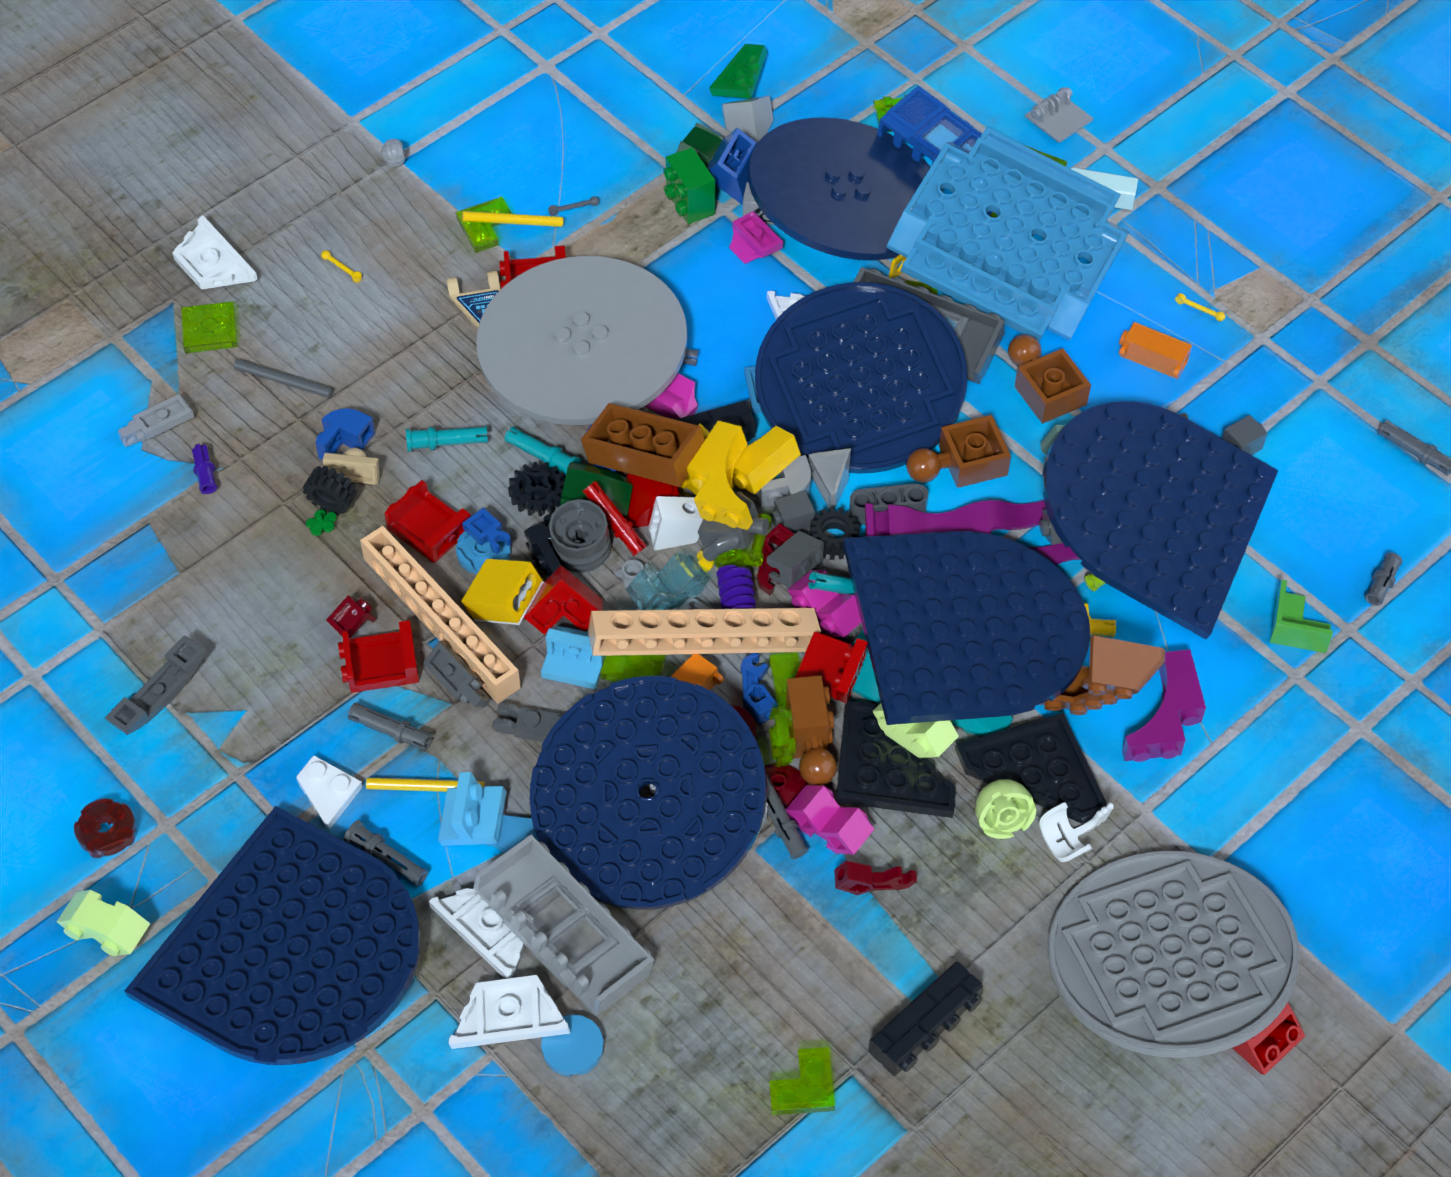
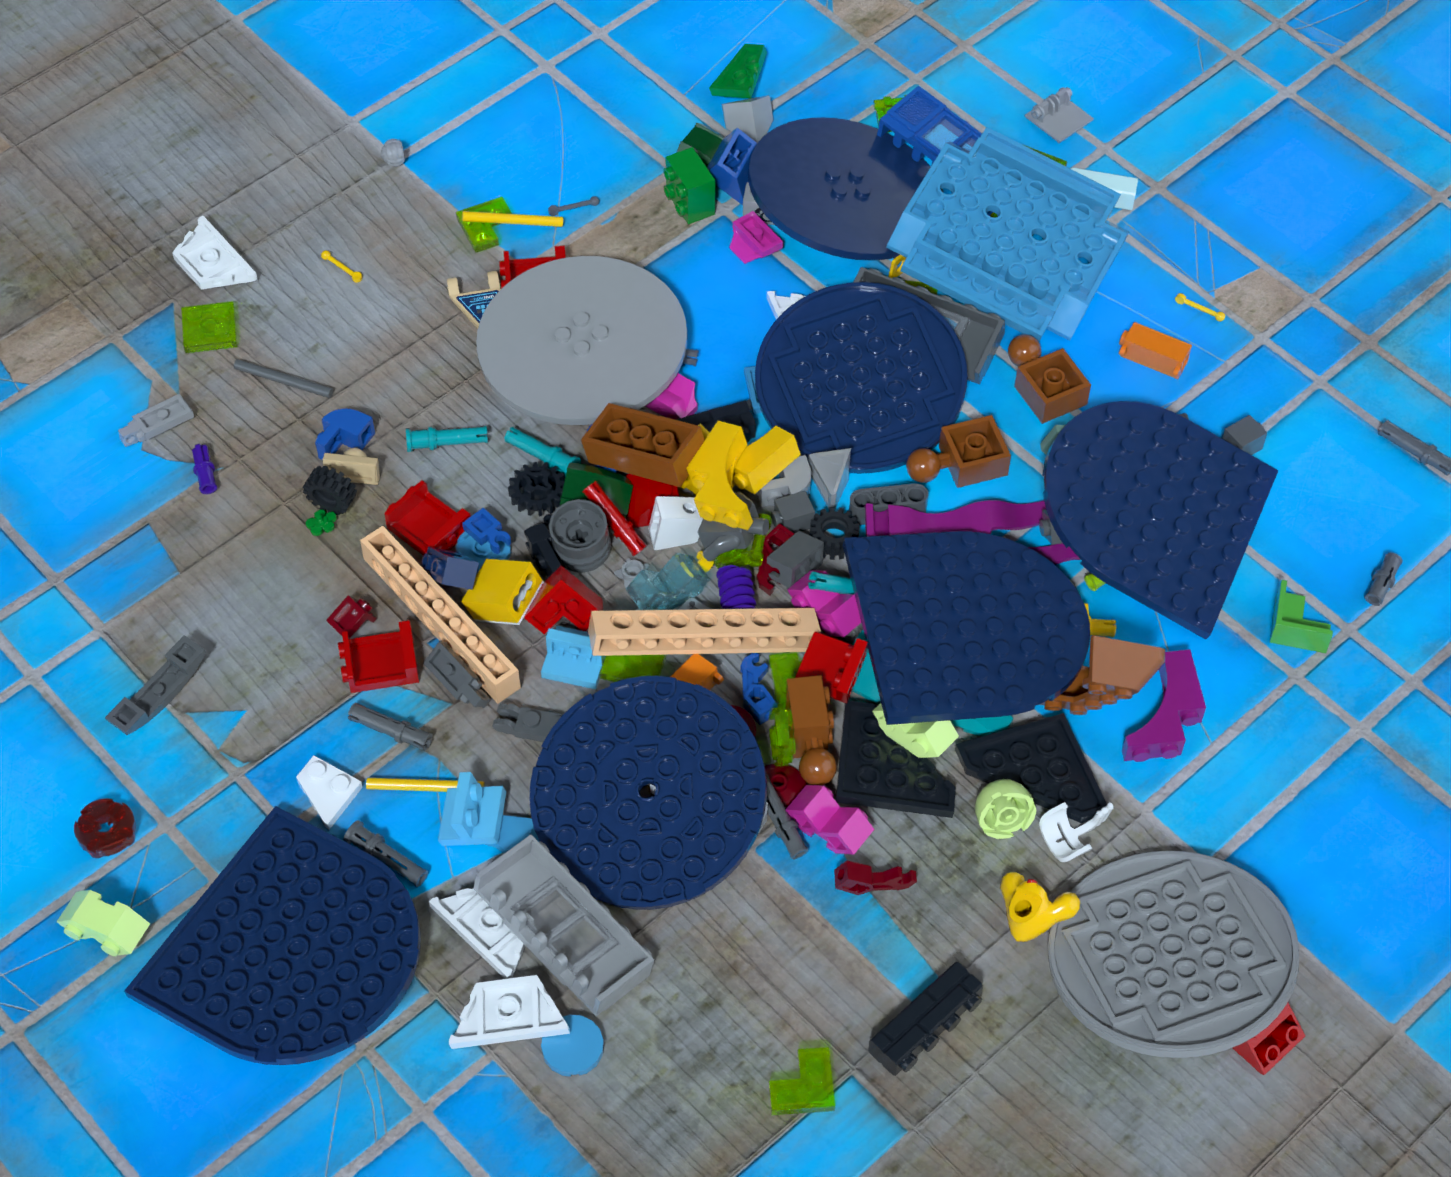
none -> dark blue brick [421,547,479,590]
none -> yellow head [1000,872,1080,942]

